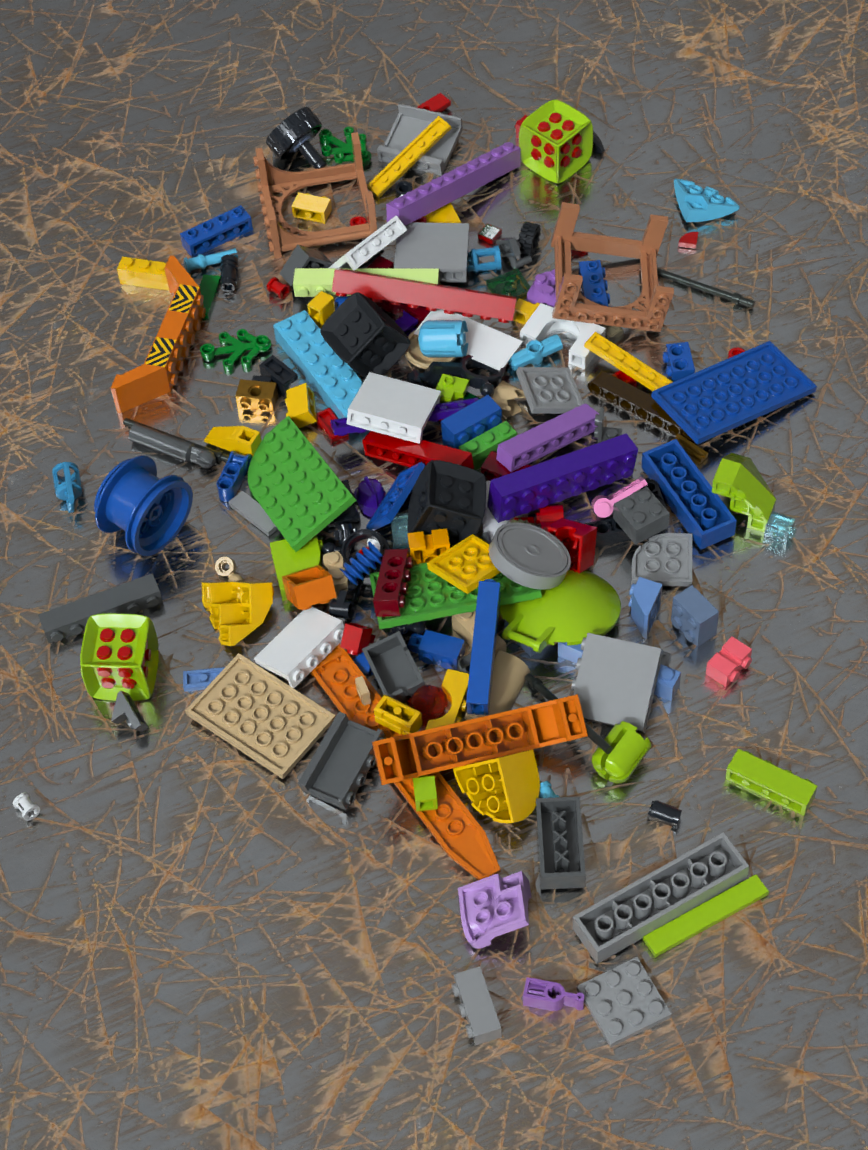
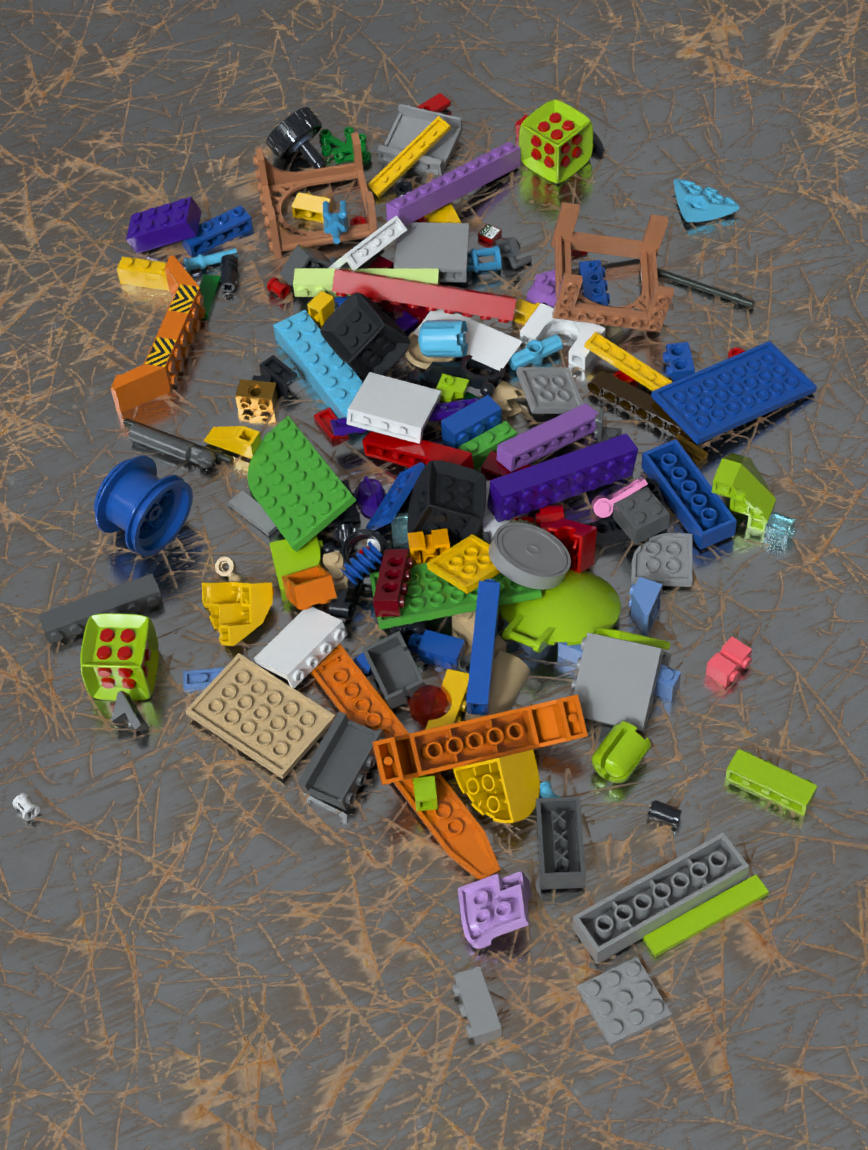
dark azure piece [52,462,82,513] -> none
green plant [200,329,271,371] -> none
blue piece [216,451,252,502] -> none
yellow brick [285,383,317,428] -> none
red brick [340,623,376,655] -> none
tan tile [355,676,371,705] -> none
yellow brick [374,695,422,735] -> none
clear green tile [486,269,531,302] -> none
black tyre [518,222,541,256] -> none
medium lavender piece [523,977,585,1011] -> none
pearl dark grey bar [525,673,613,754] -> none
sand blue brick [671,585,719,647] -> none
red tile [678,232,699,249] -> none
none -> dark purple brick [126,197,202,253]
none -> dark azure plant [322,200,348,244]
none -> lime tile [595,628,670,650]

